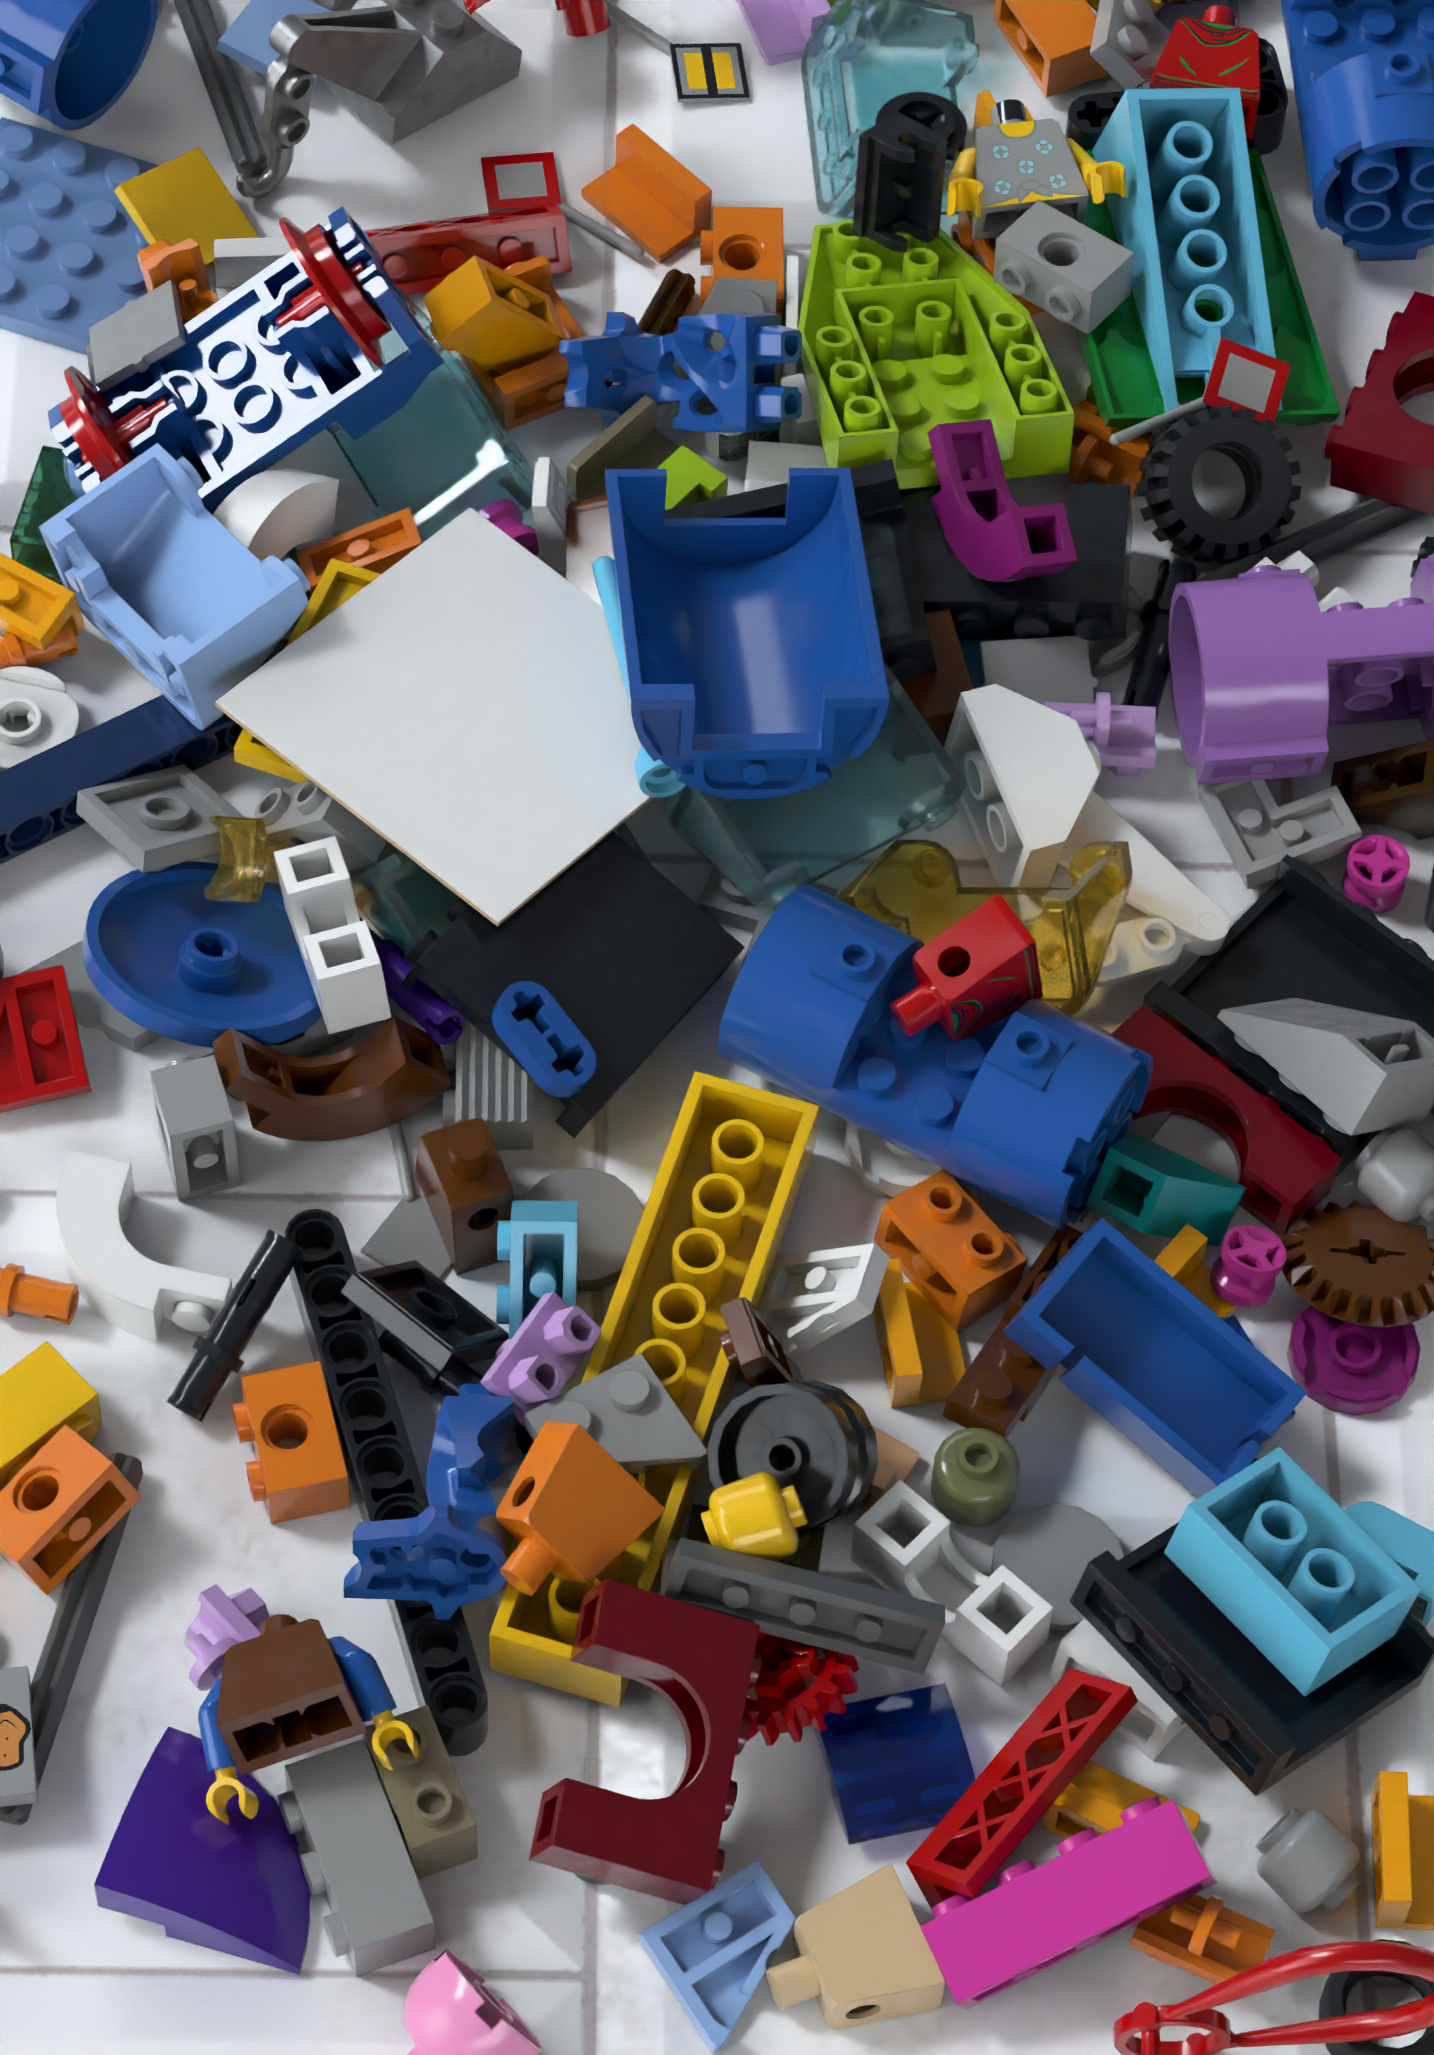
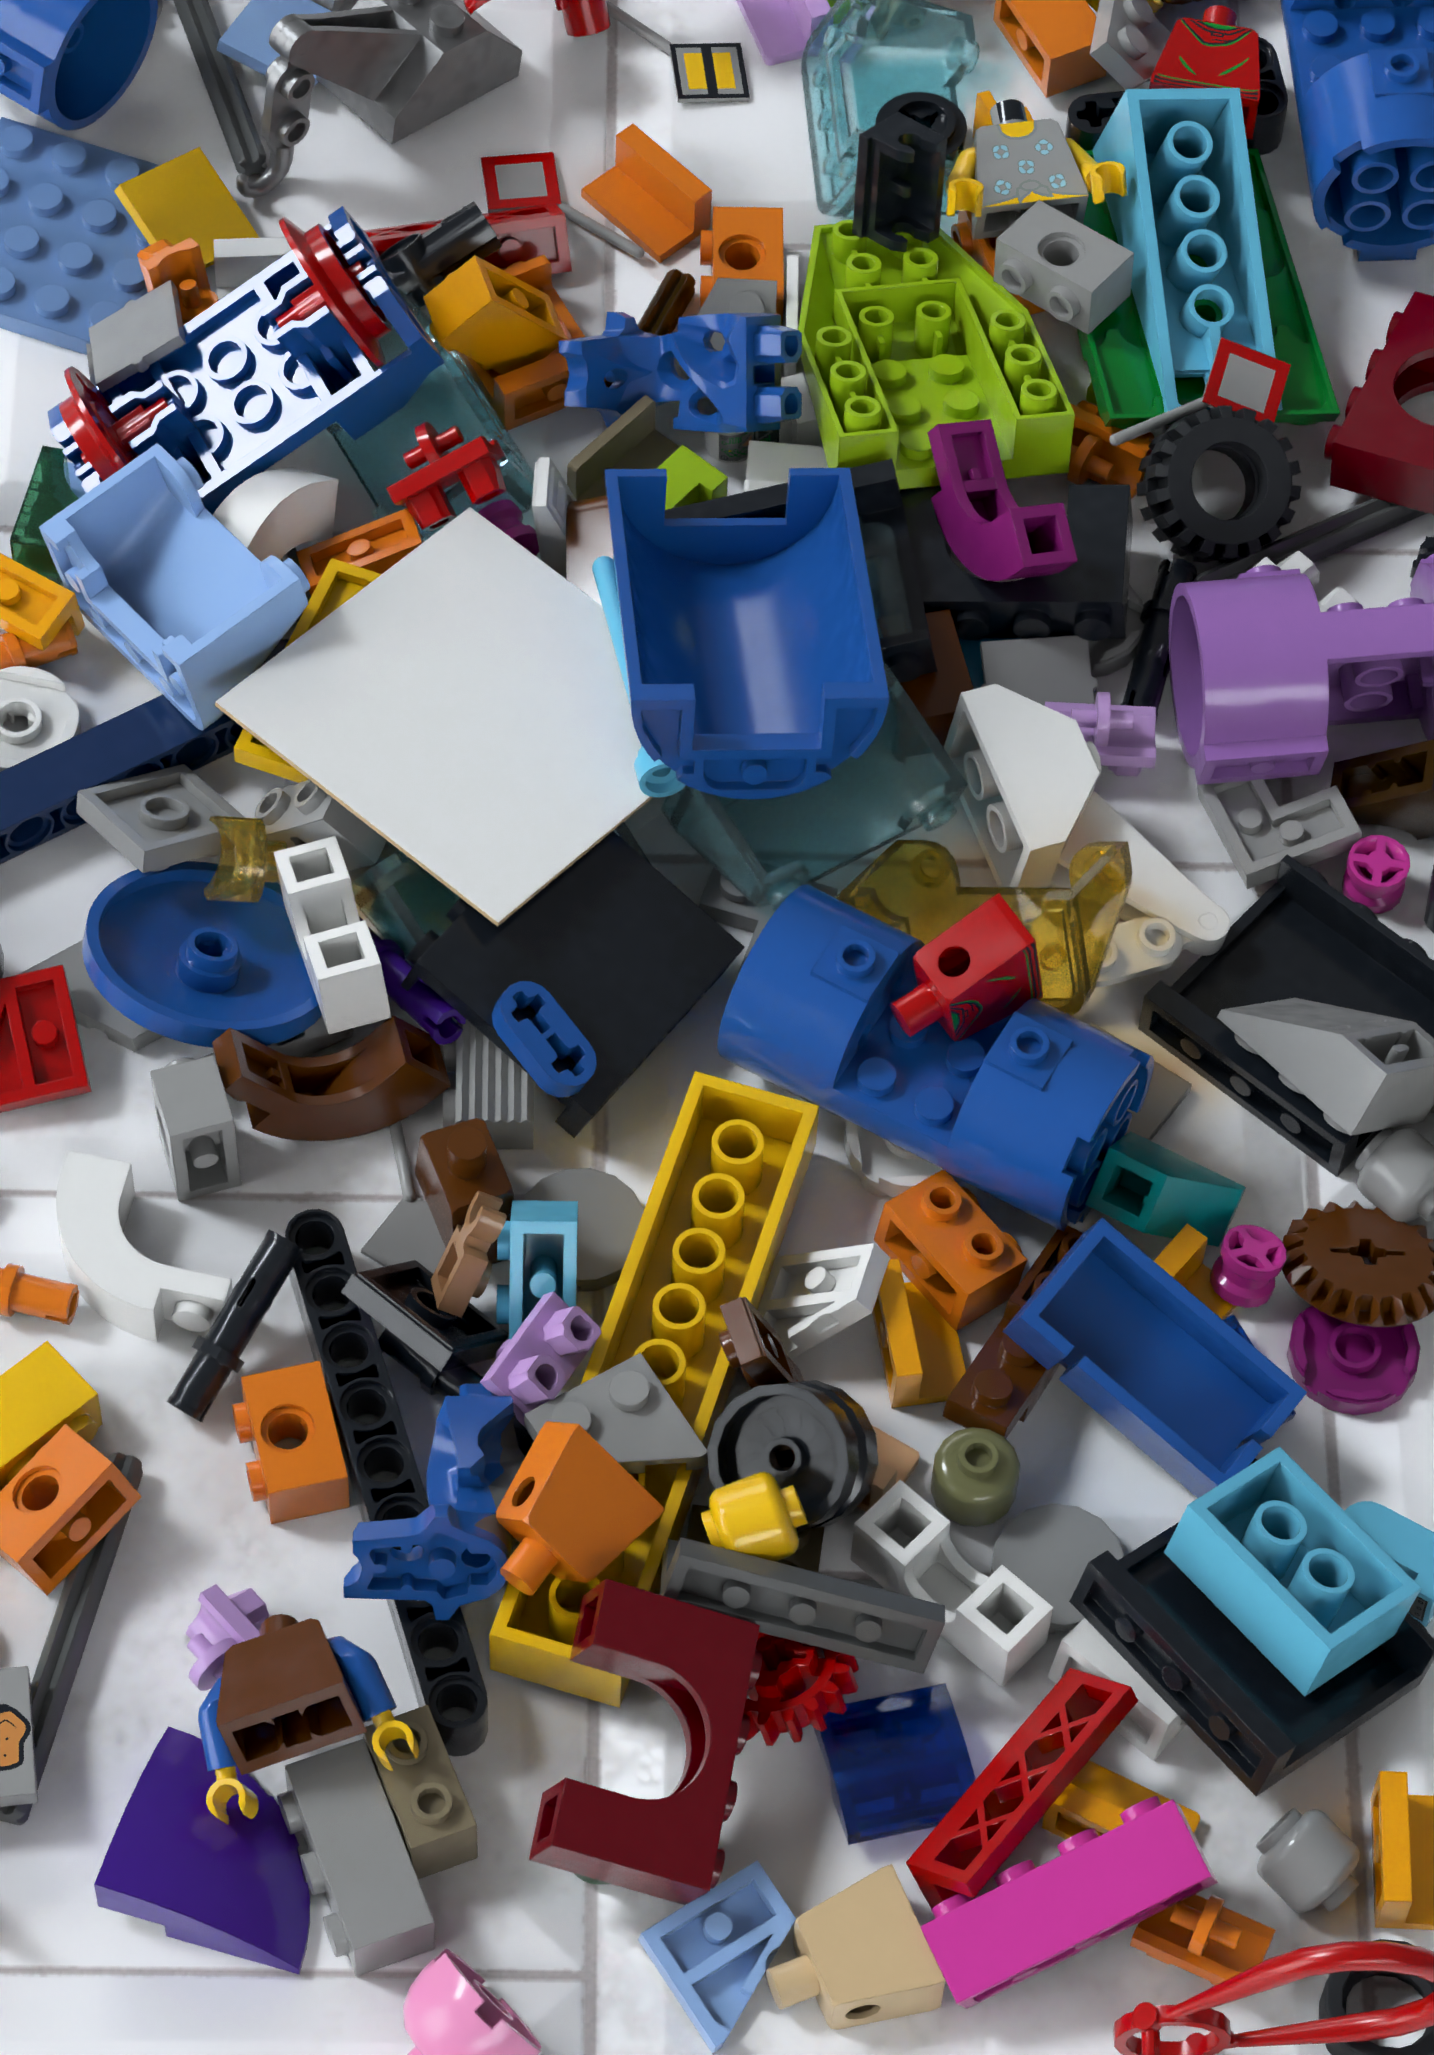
dark red arch [1110,1004,1343,1239] -> none
none -> black piece [380,201,502,311]
none -> red hips [386,421,506,532]
none -> medium nougat plate [431,1191,507,1318]

